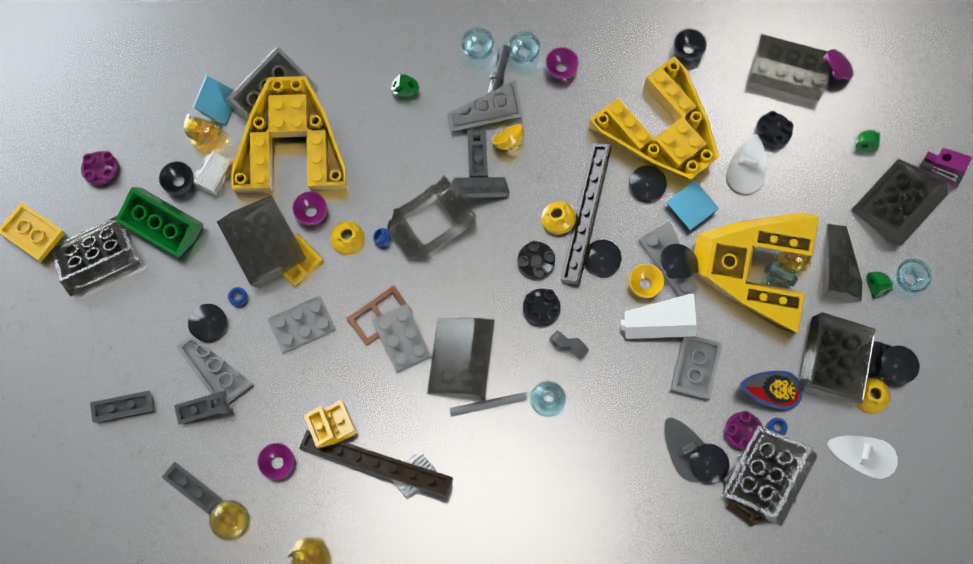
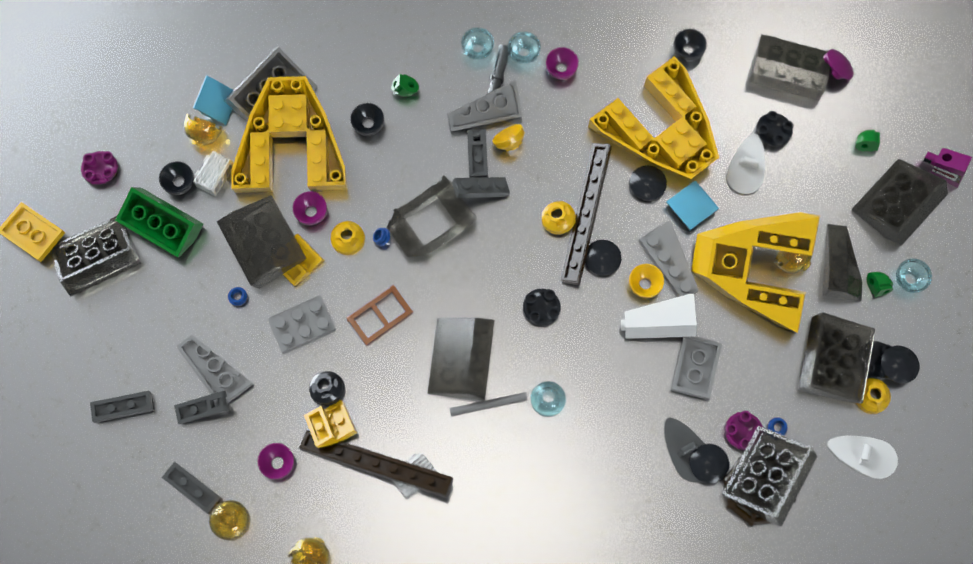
black dish [188,304,227,342] -> none
light grey plate [372,304,432,373] -> none
black dish [517,241,555,279] -> none
dark grey piece [549,330,589,359] -> none
black dish [660,244,697,279] -> none
shield [740,371,802,410] -> none
clear light blue piece [764,262,798,288] -> none
none -> black piece [309,371,345,406]
none -> black piece [350,103,384,136]

